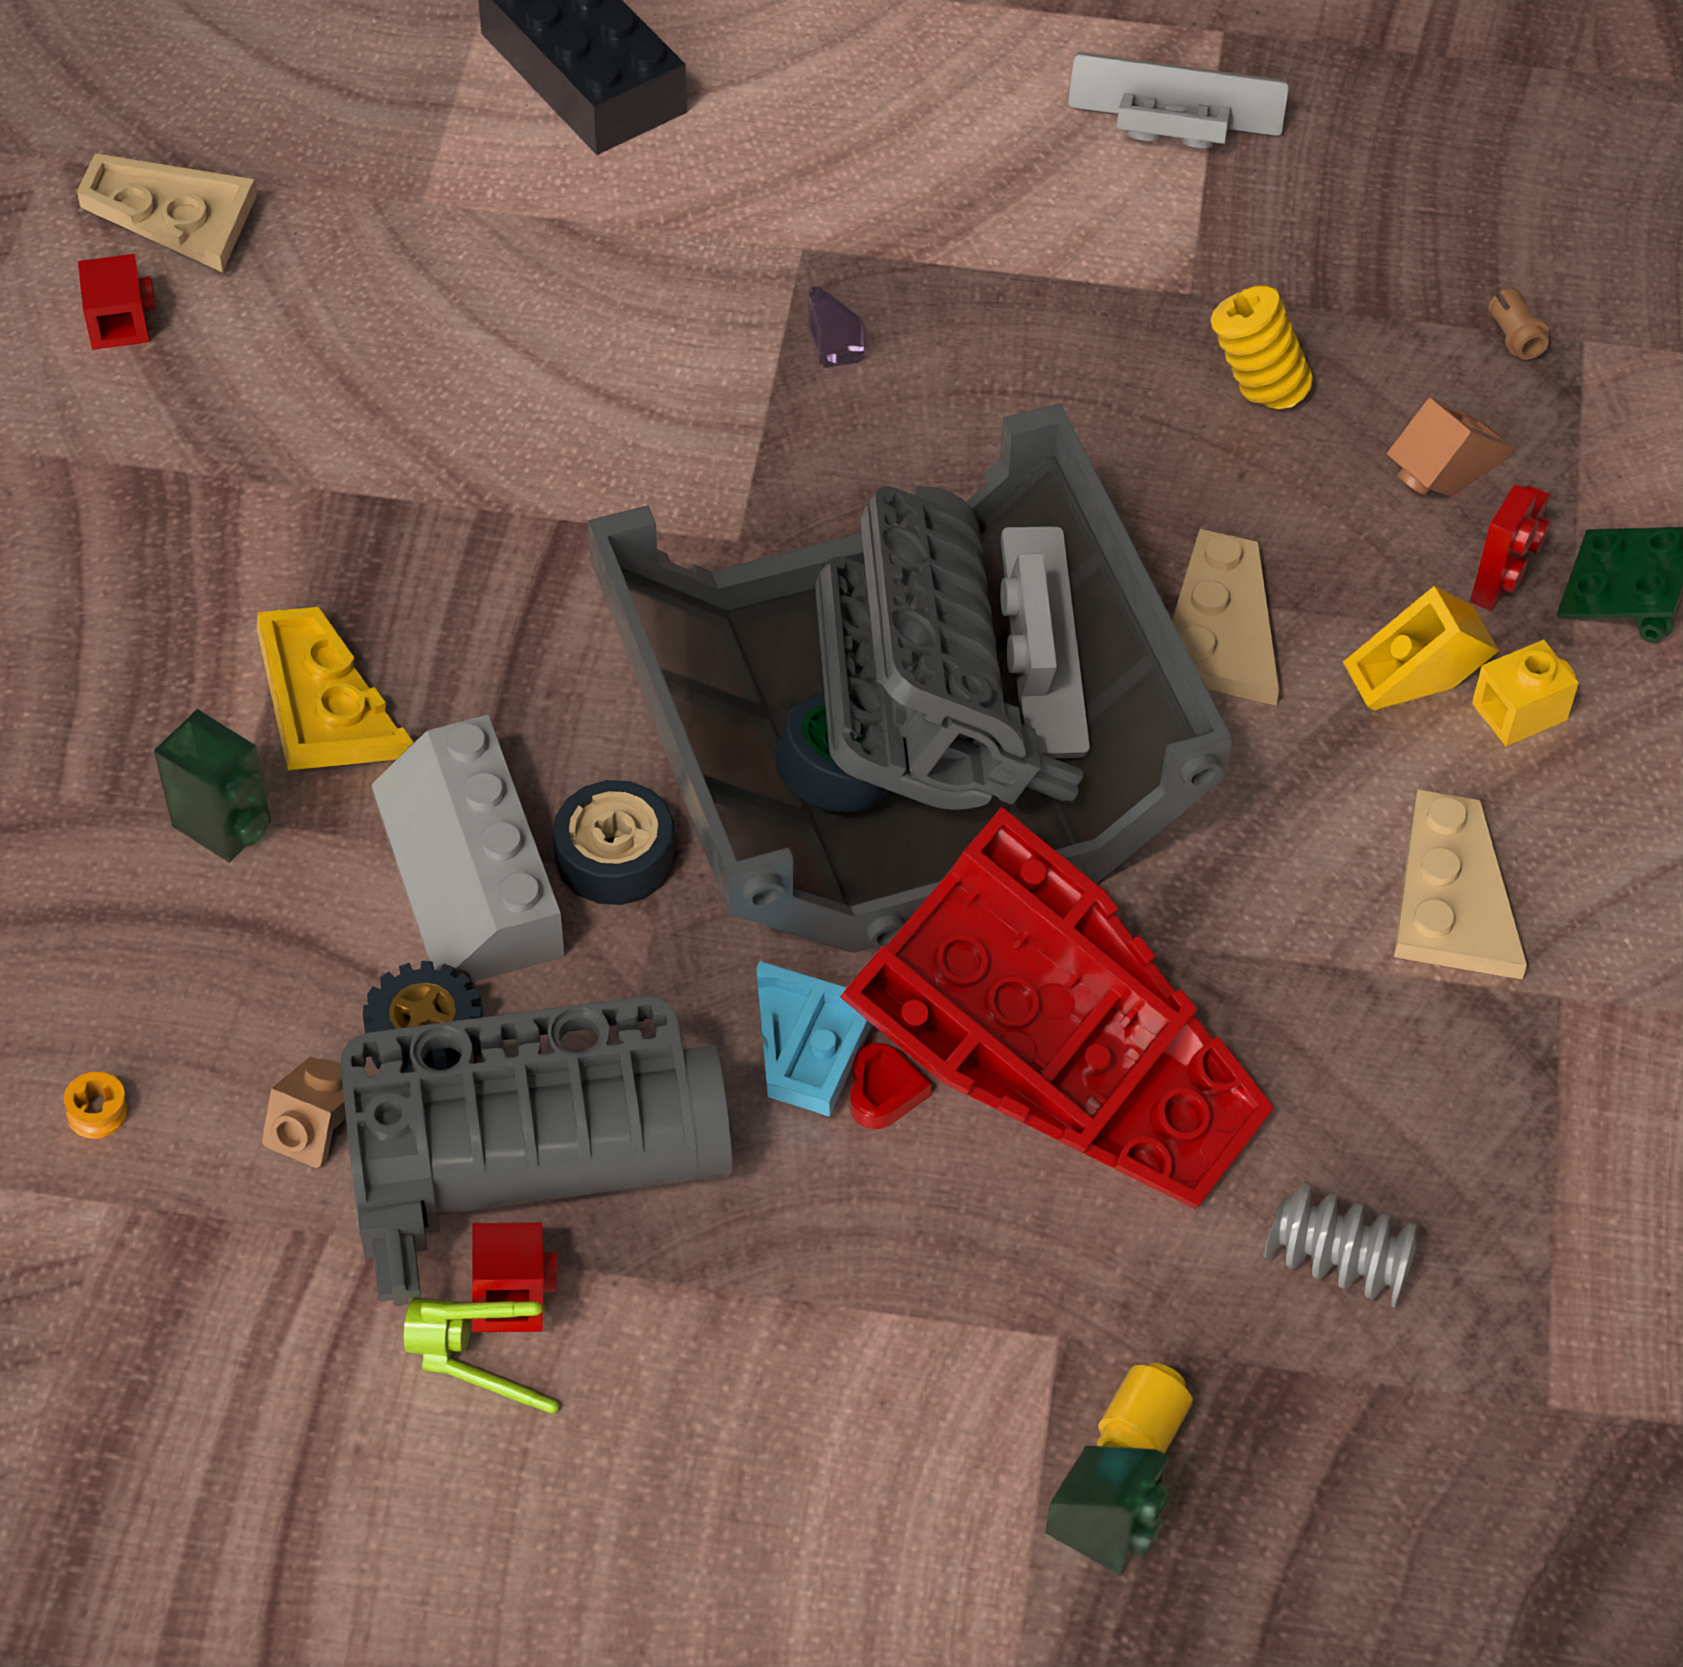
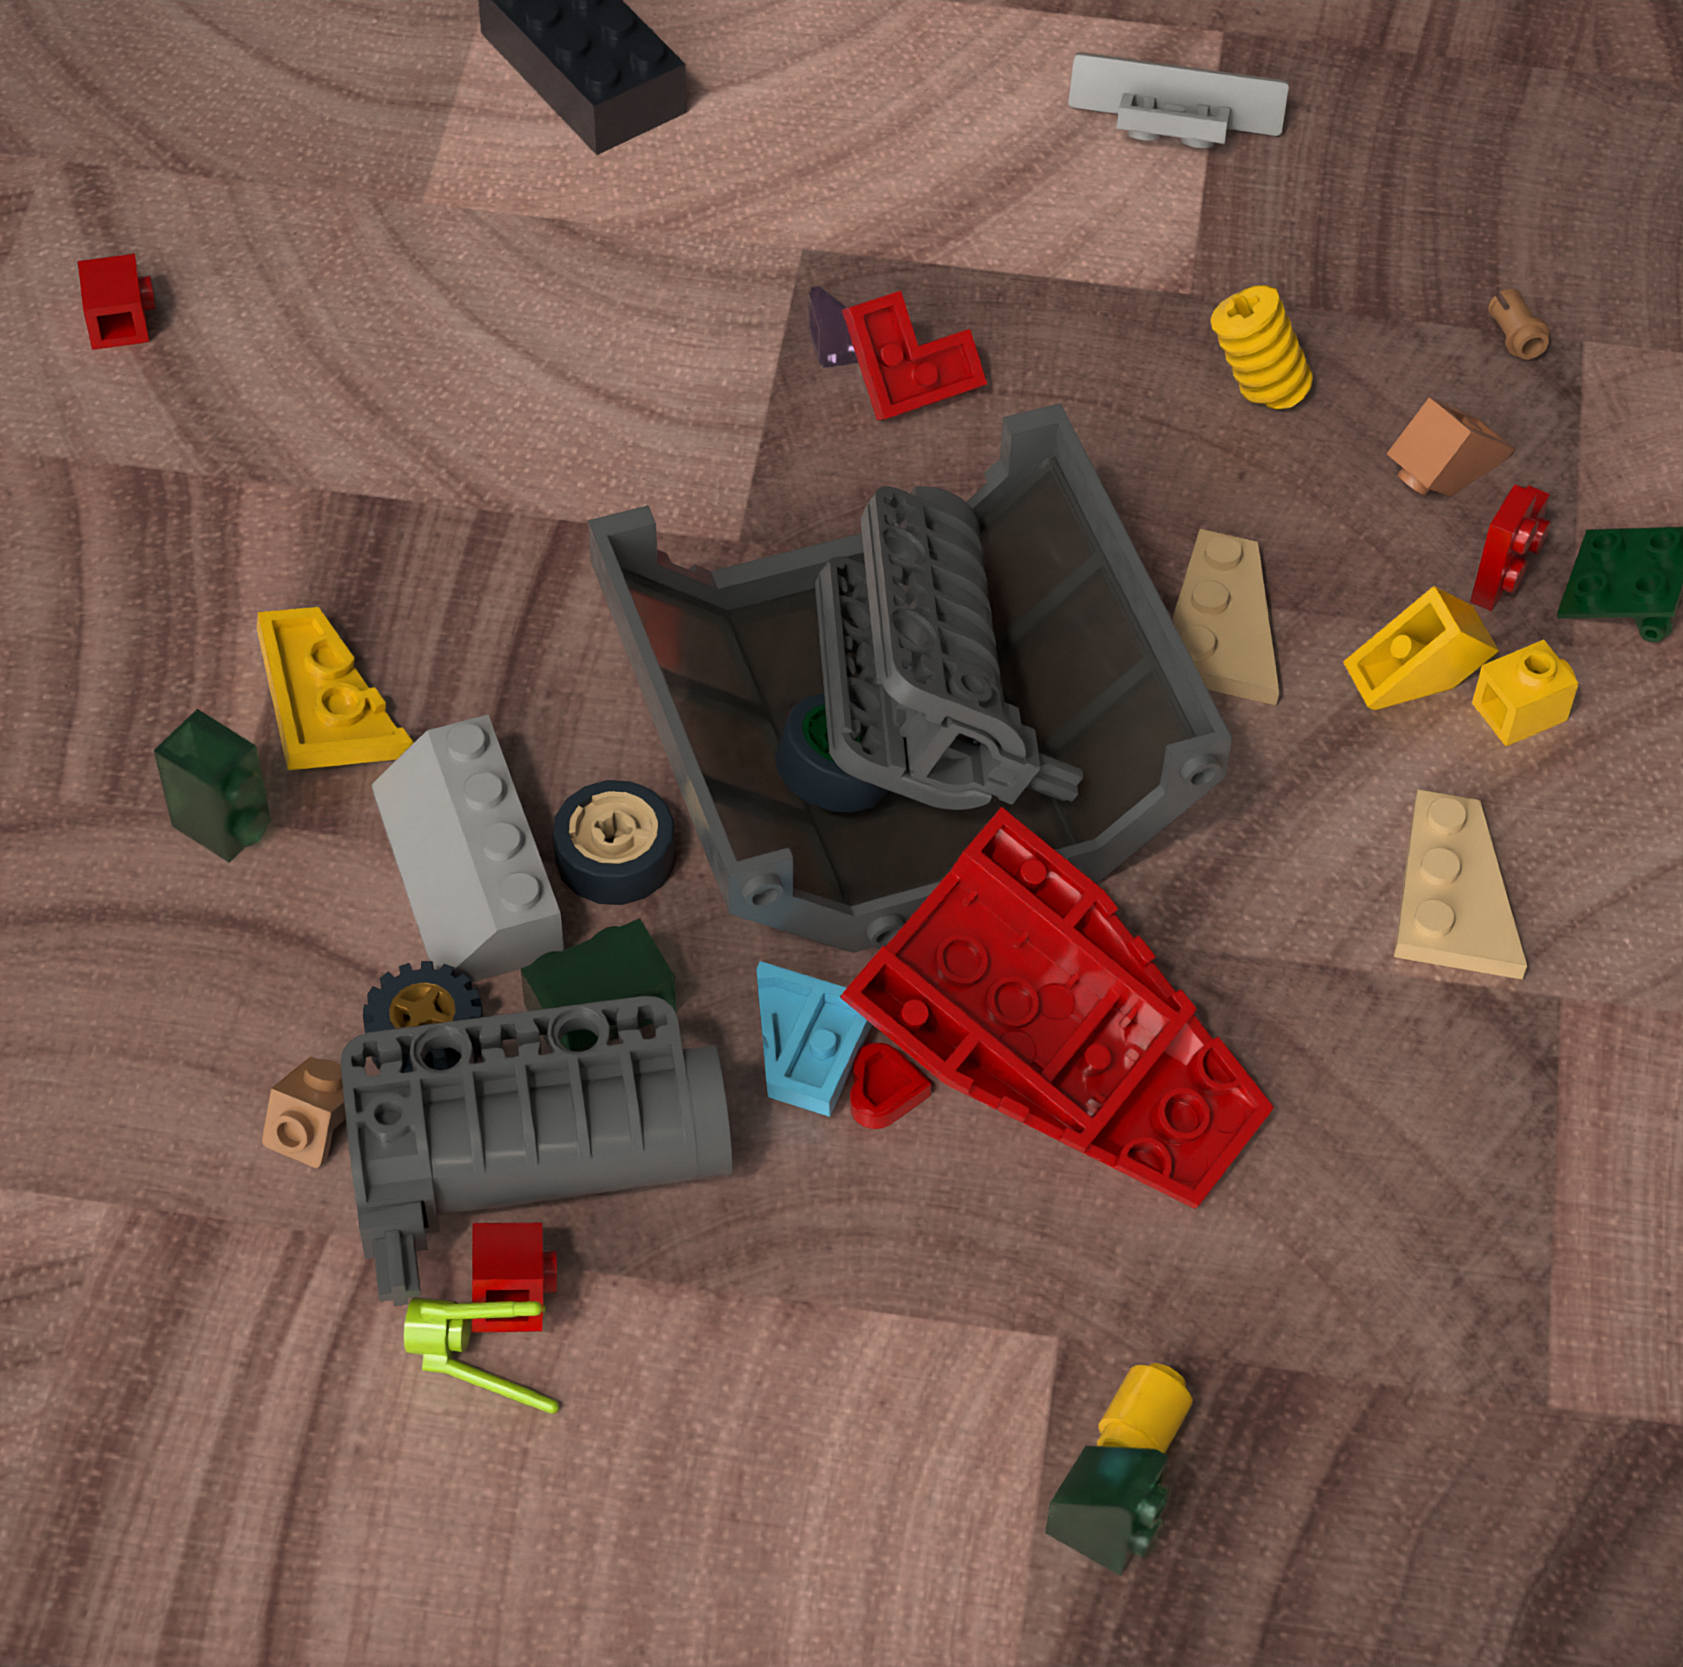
light orange bush [63,1071,128,1138] -> none
tan wing [77,153,257,273] -> none
light grey bracket [1000,527,1090,758] -> none
light grey piece [1263,1181,1418,1309] -> none
none -> clear green brick [520,918,677,1052]
none -> red plate [842,290,987,421]

